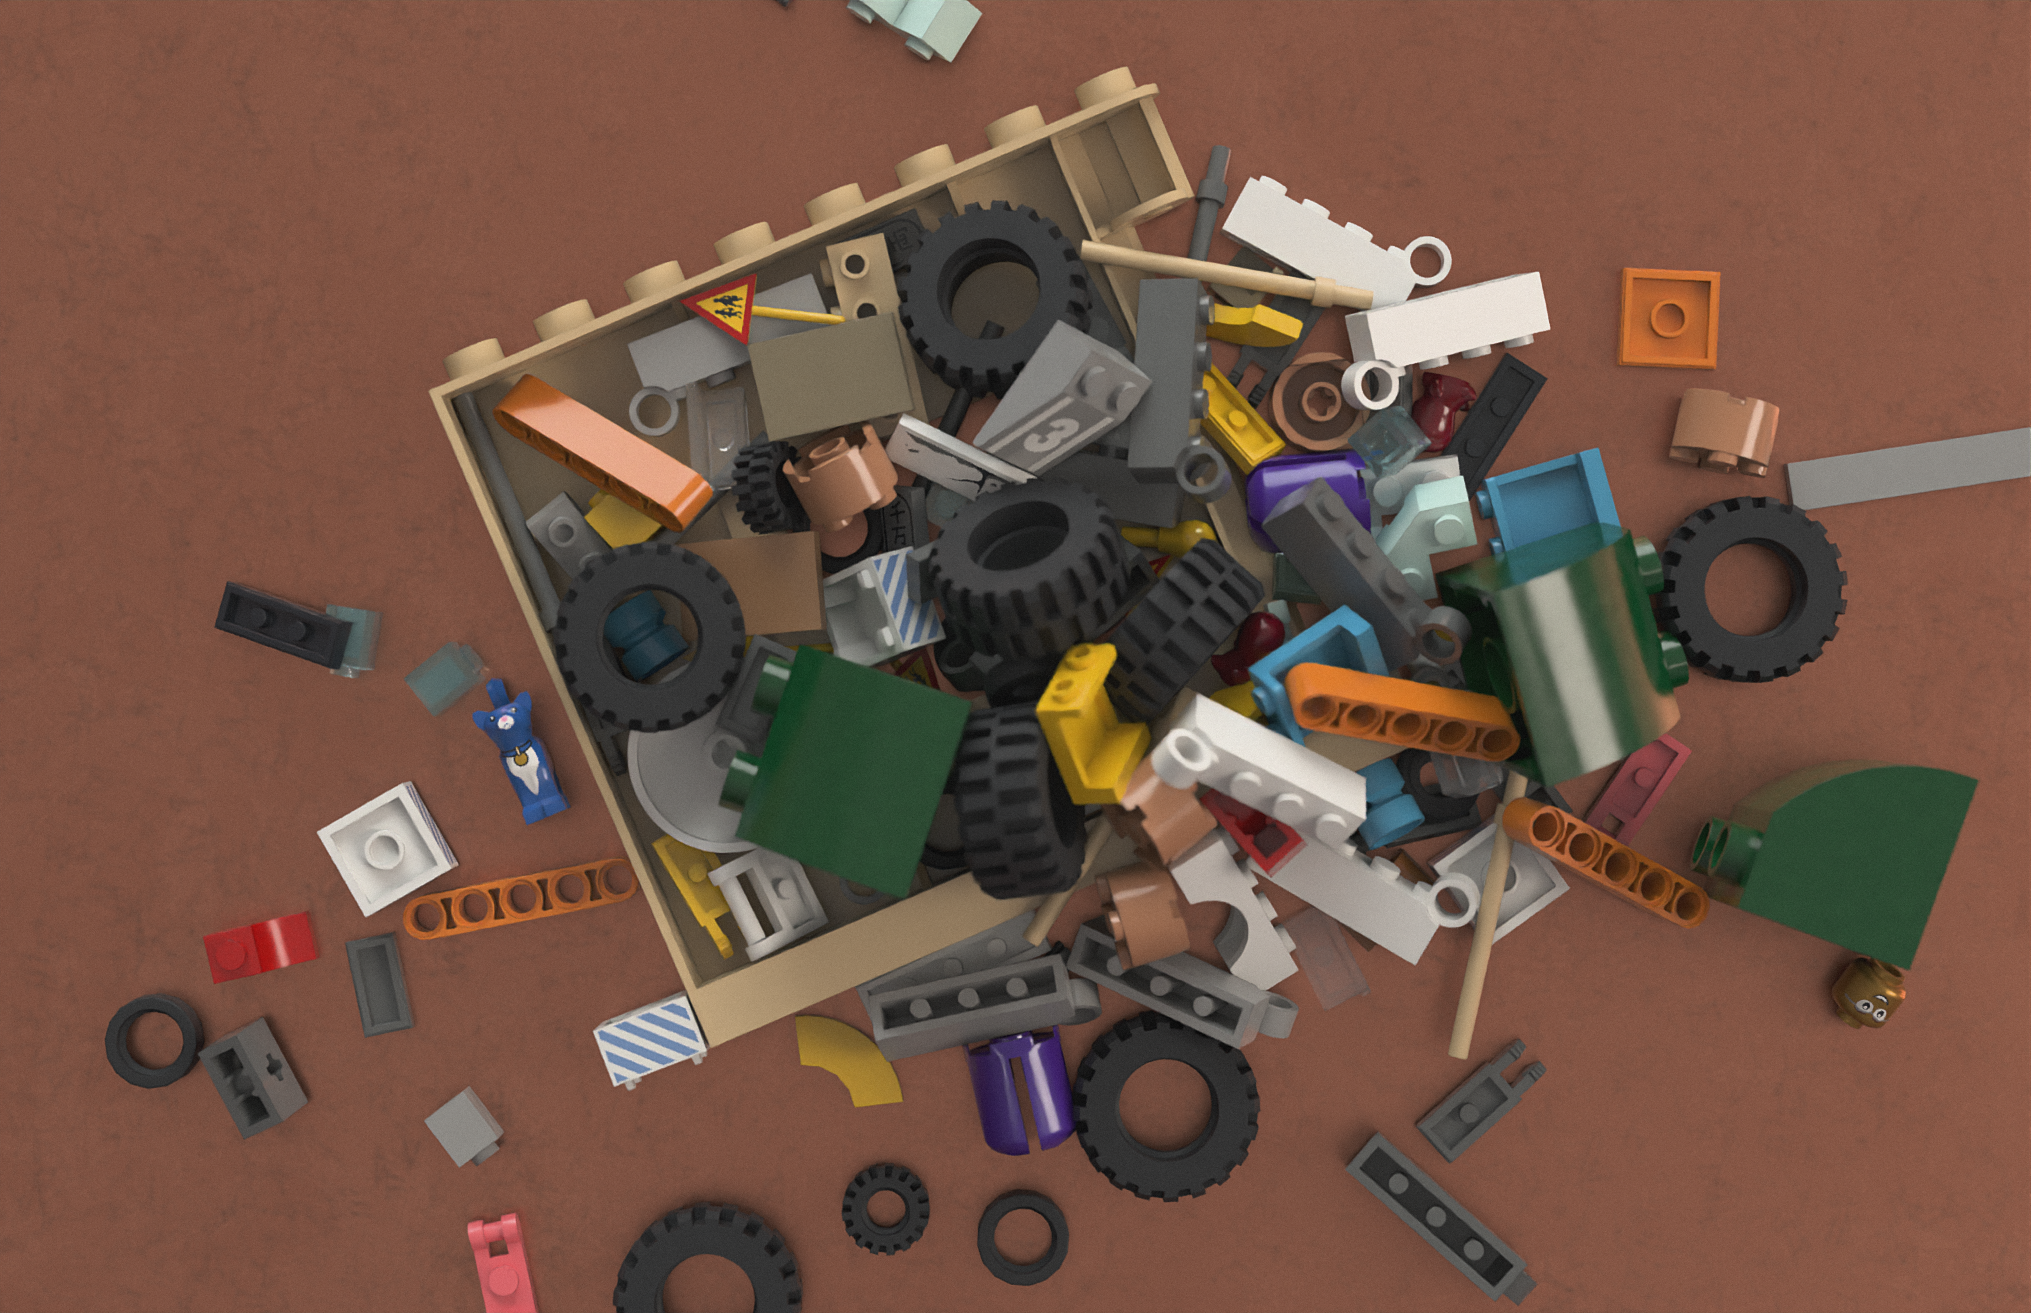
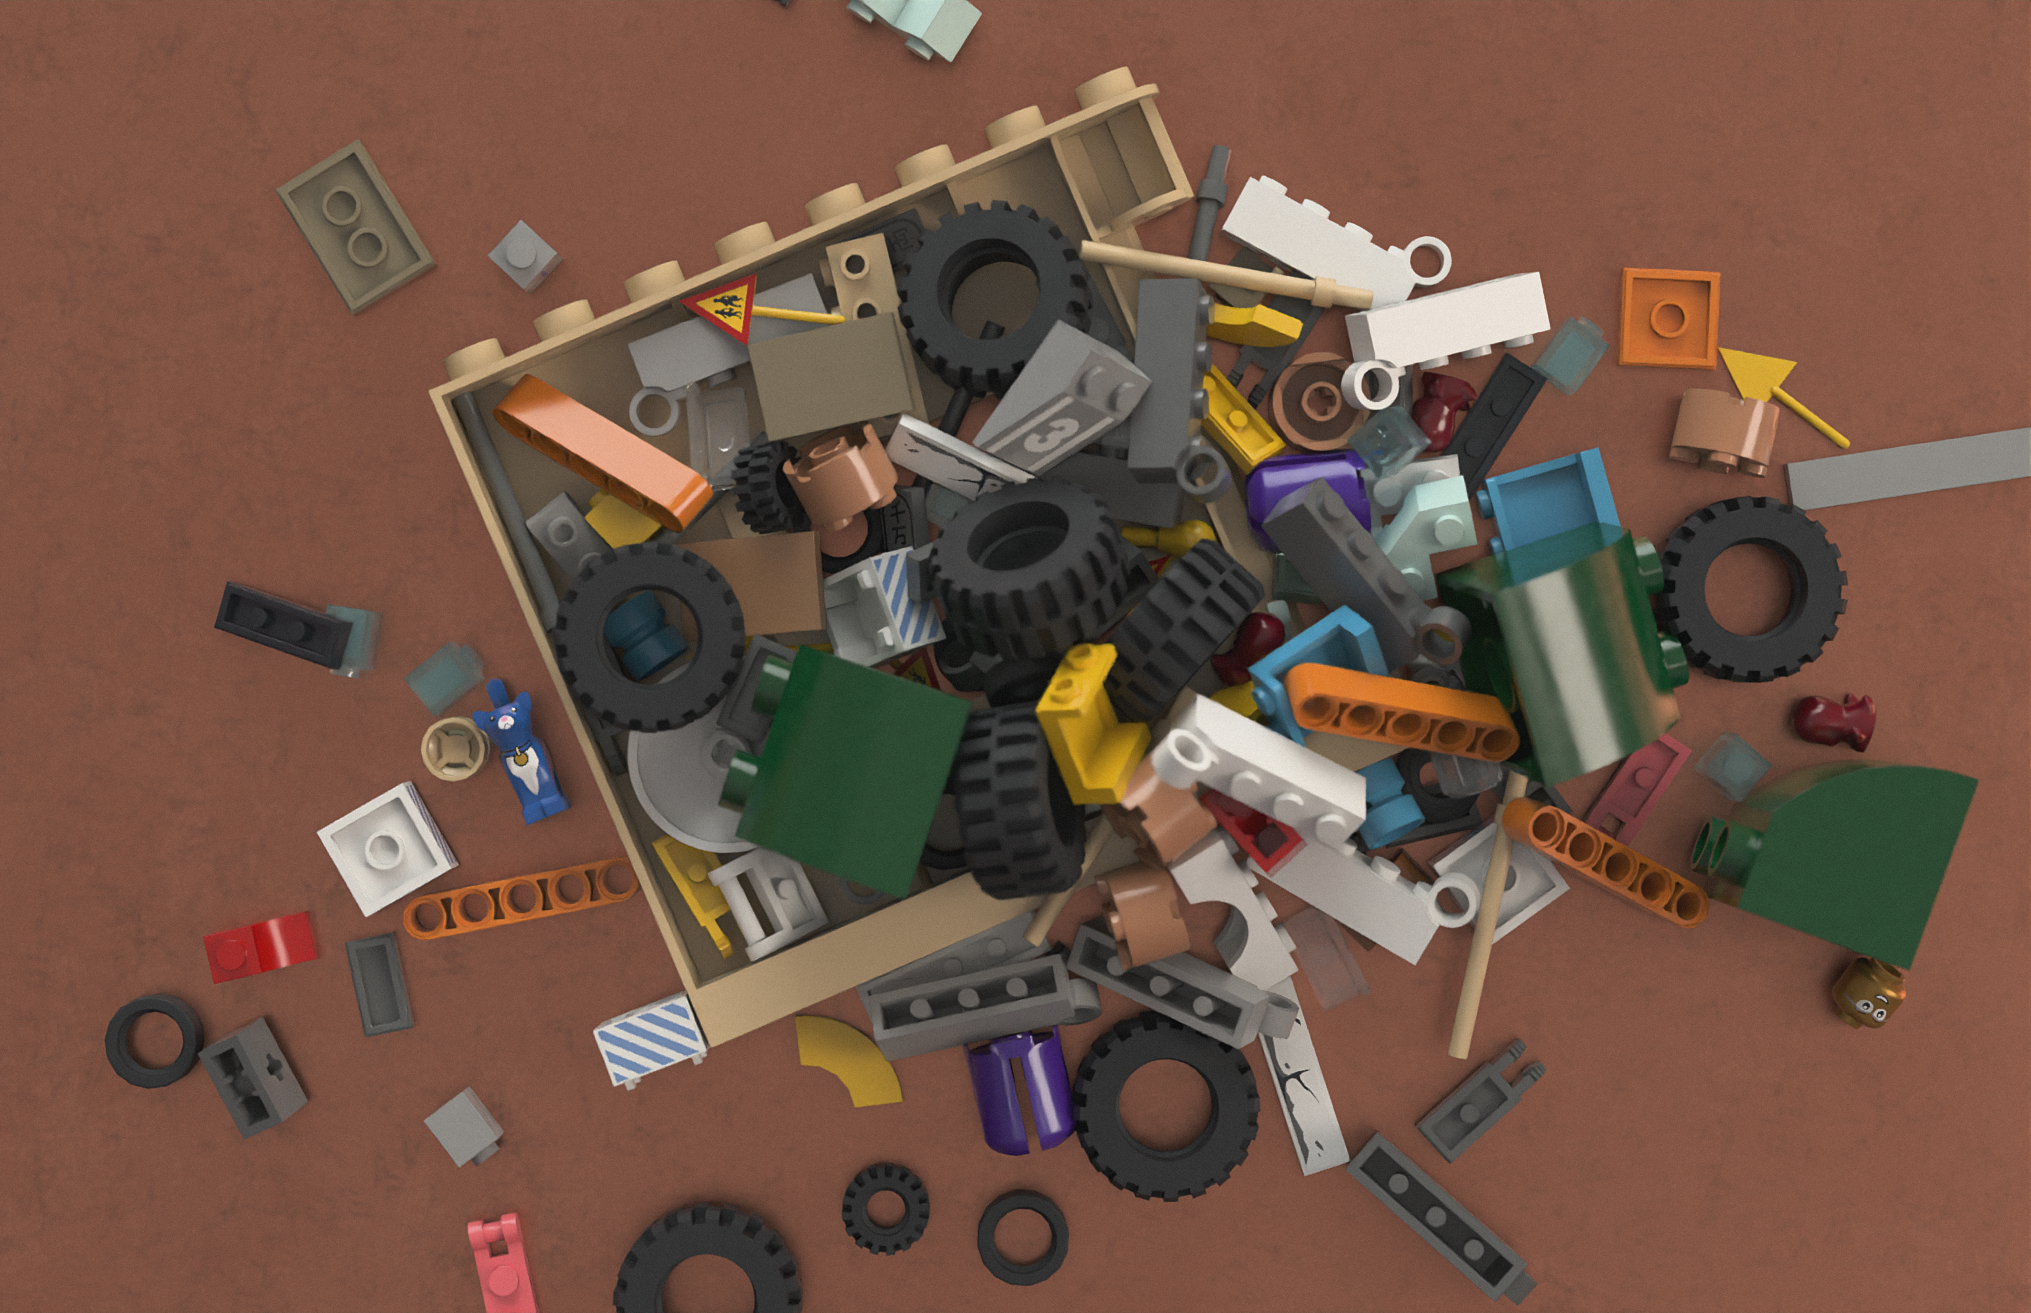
none -> dark tan tile [275,139,437,316]
none -> tan wheel [421,716,494,781]
none -> light grey brick [488,220,563,294]
none -> white tile [1257,976,1350,1176]
none -> clear light blue brick [1530,316,1610,396]
none -> clear light blue brick [1693,732,1772,802]
none -> yellow piece [1717,347,1850,449]
none -> dark red animal [1791,693,1877,753]

